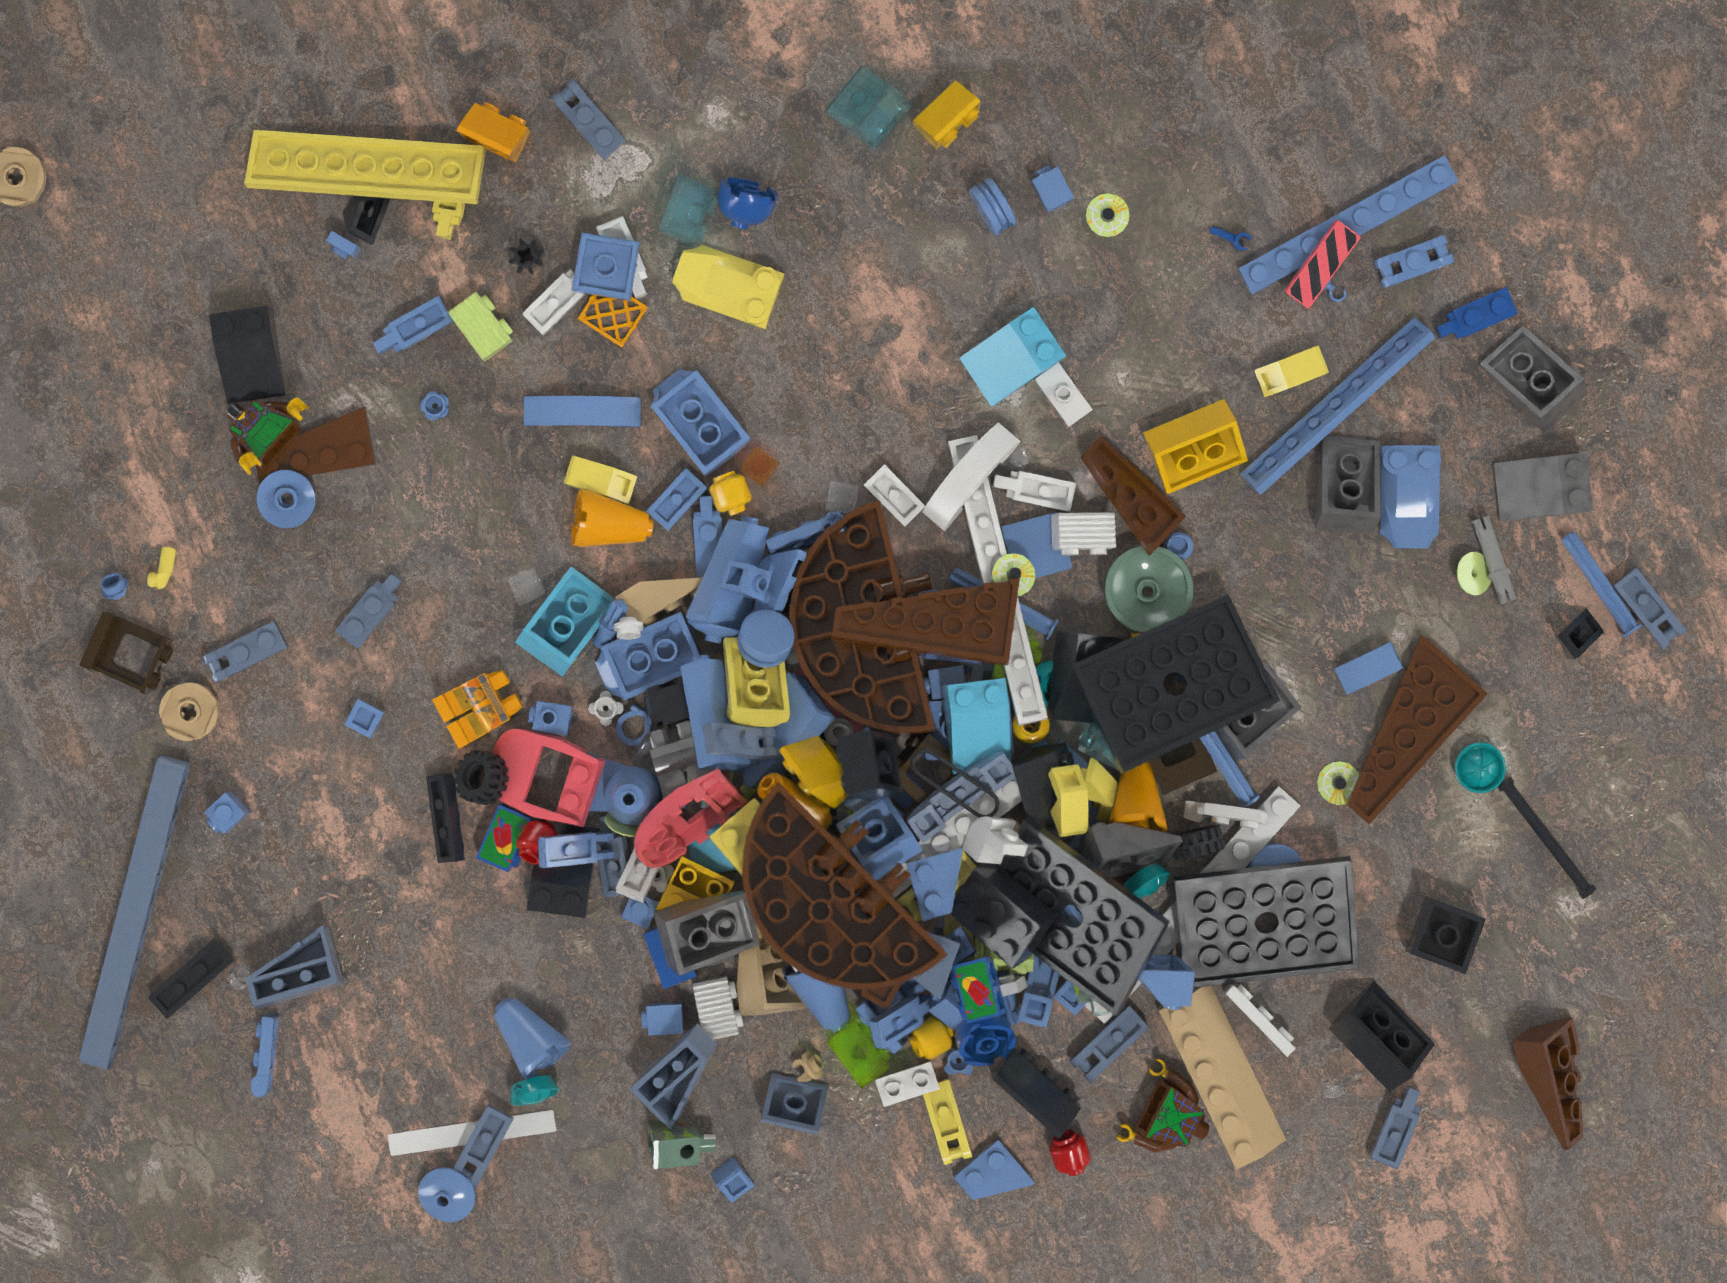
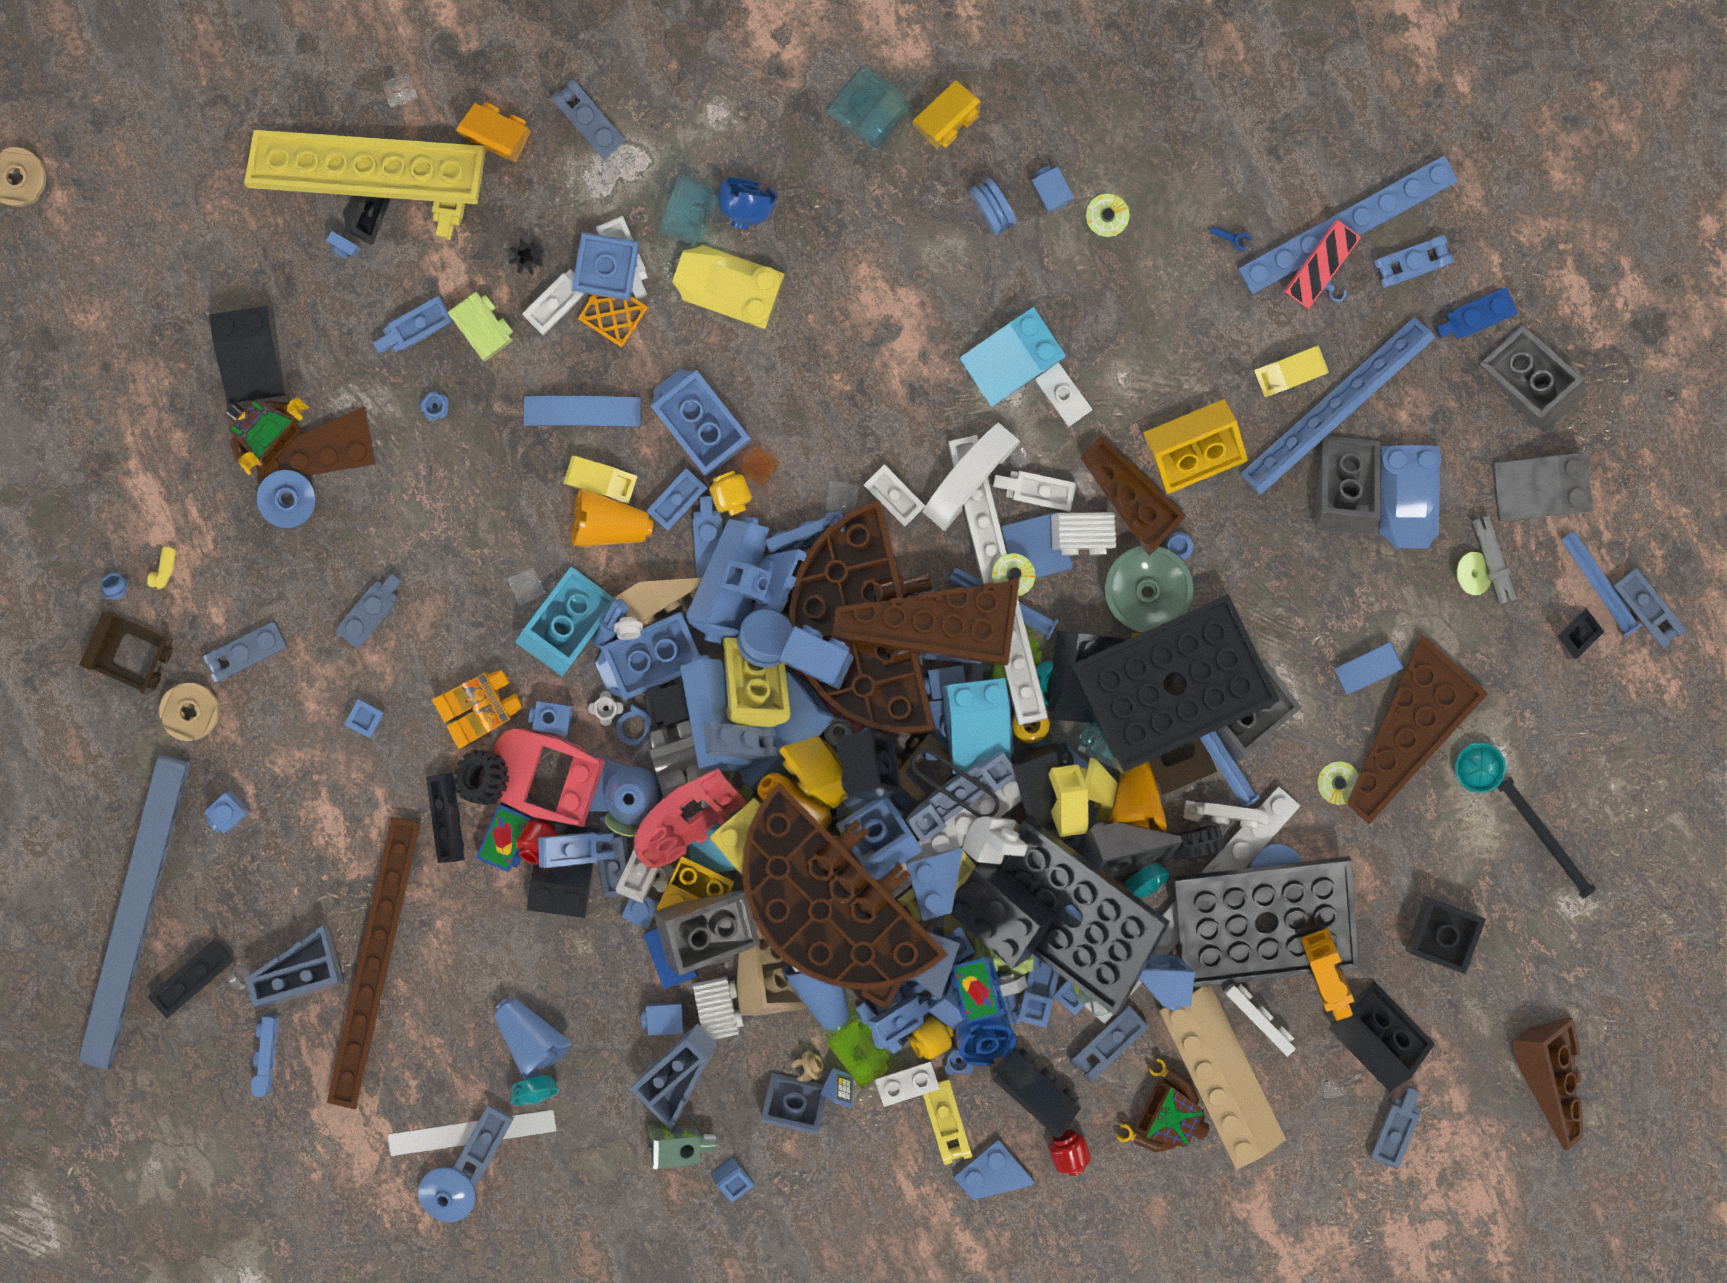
none -> reddish brown plate [327,817,422,1109]
none -> clear plate [383,72,418,108]
none -> medium blue brick [779,625,854,689]
none -> slope [821,1068,853,1108]
none -> light orange hips [1301,928,1354,1020]

